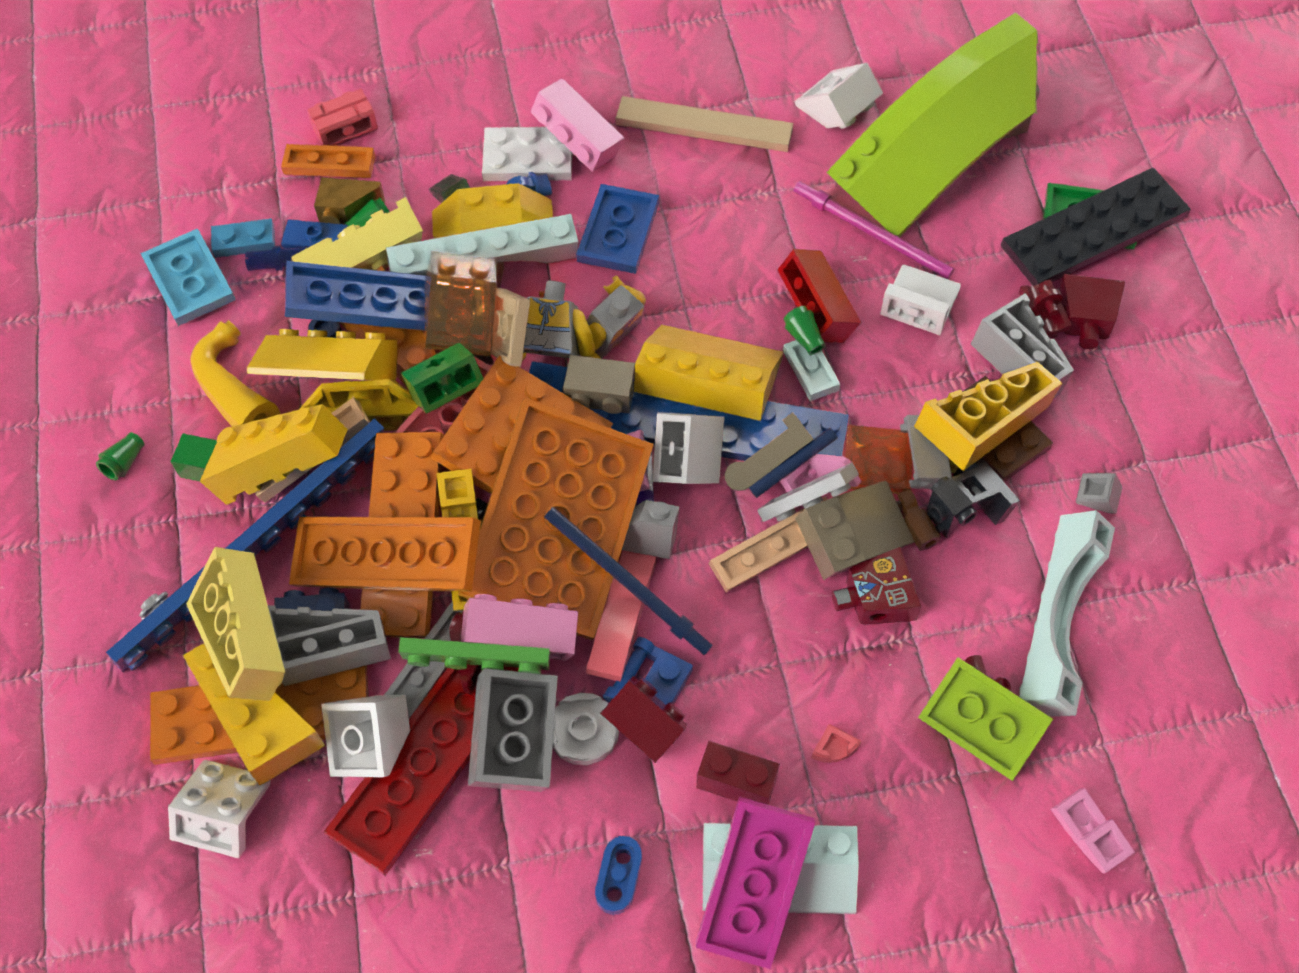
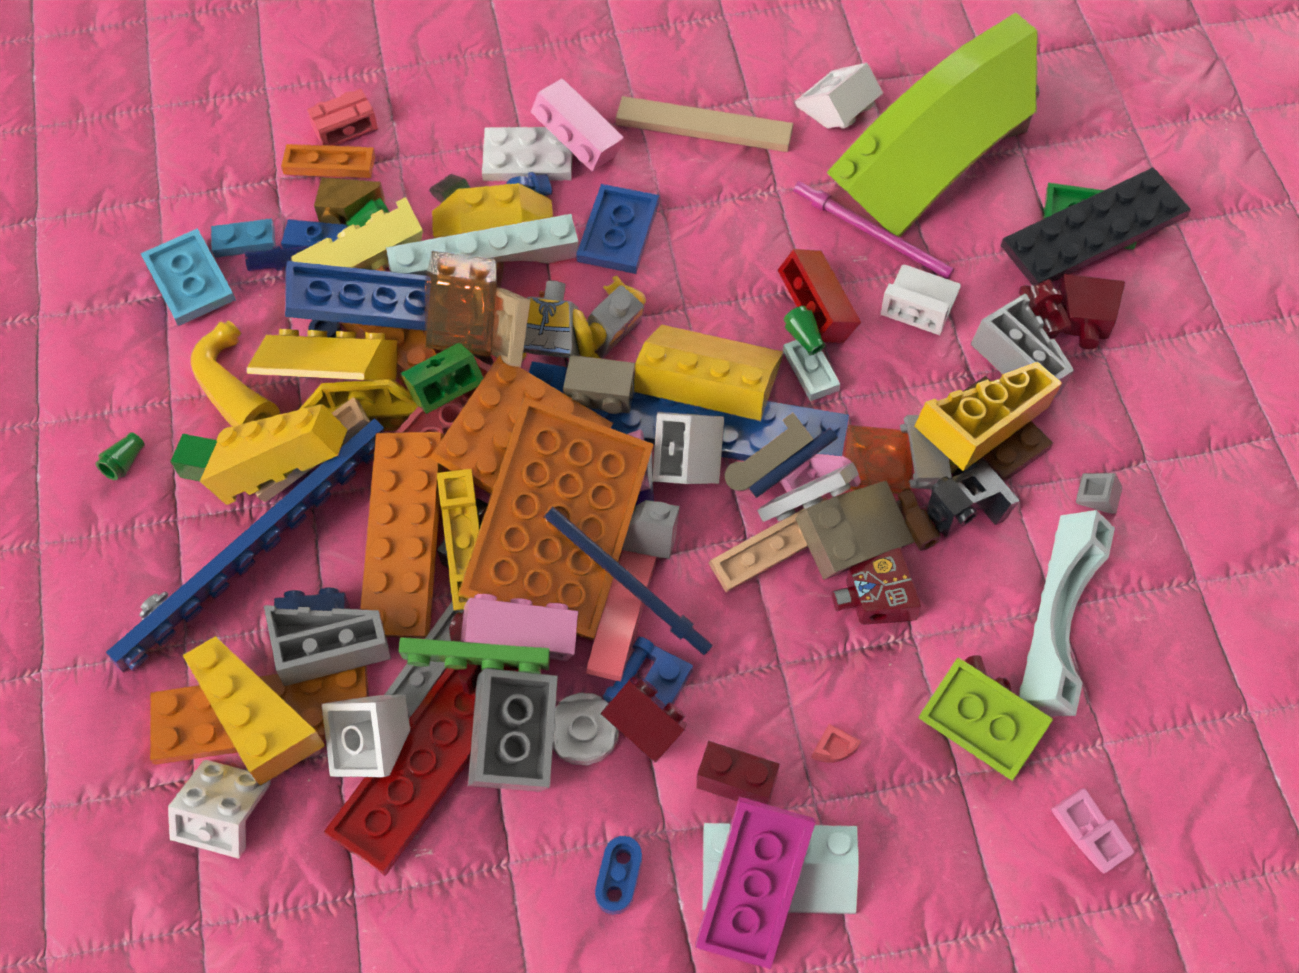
light yellow wedge [186,547,285,701] -> none
orange plate [289,517,481,592] -> none

